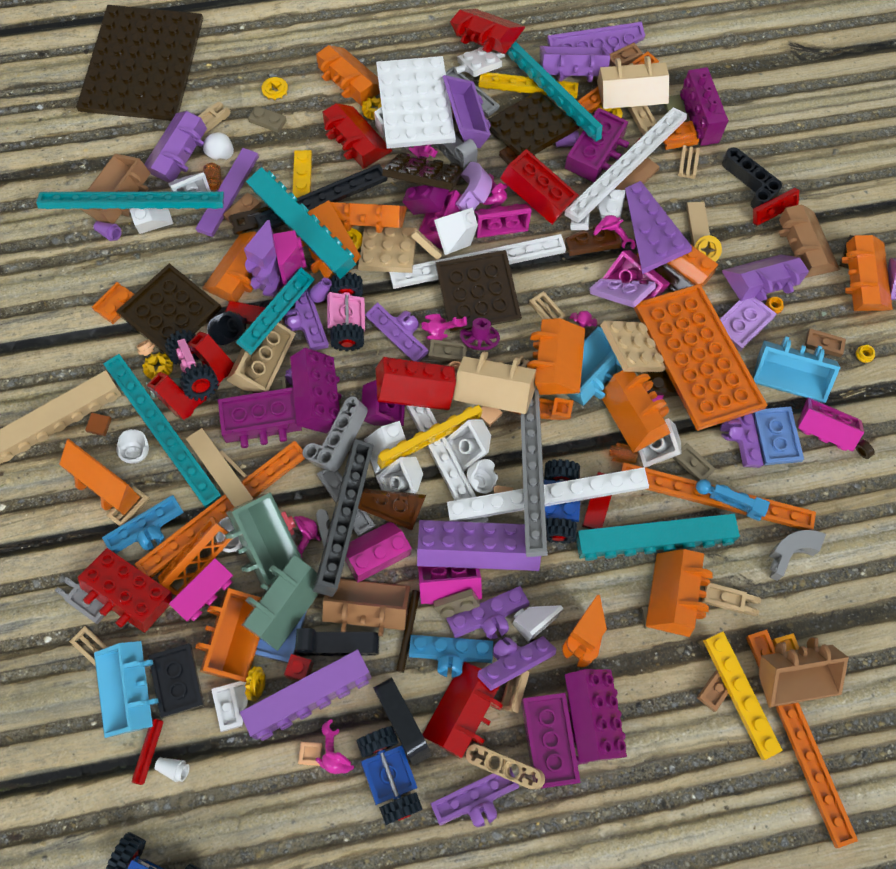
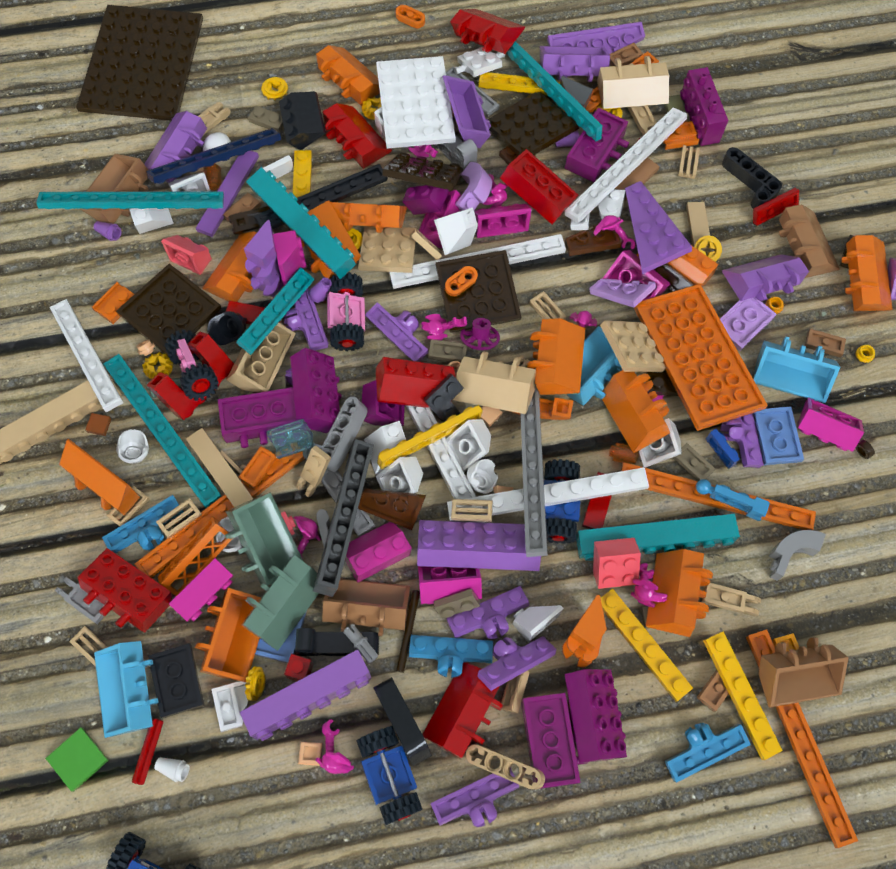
none -> bright green tile [45,727,109,792]
none -> white tile [49,299,123,412]
none -> dark blue plate [146,128,281,184]
none -> tan tile [156,498,202,539]
none -> coral slope [161,235,212,275]
none -> orange tile [238,446,278,489]
none -> white tile [263,155,294,179]
none -> clear light blue bracket [267,419,313,459]
none -> black slope [279,91,326,150]
none -> tan hinge [296,446,331,497]
none -> light grey axle [343,624,378,663]
none -> orange plate [396,5,425,28]
none -> black plate [423,374,464,422]
none -> orange plate [445,266,478,296]
none -> tan tile [451,499,493,522]
none -> dark grey slope [560,76,593,108]
none -> coral brick [593,538,641,589]
none -> yellow plate [601,589,693,702]
none -> dark pink piece [631,563,668,608]
none -> dark azure plate [665,723,751,783]
none -> blue plate [706,429,740,469]

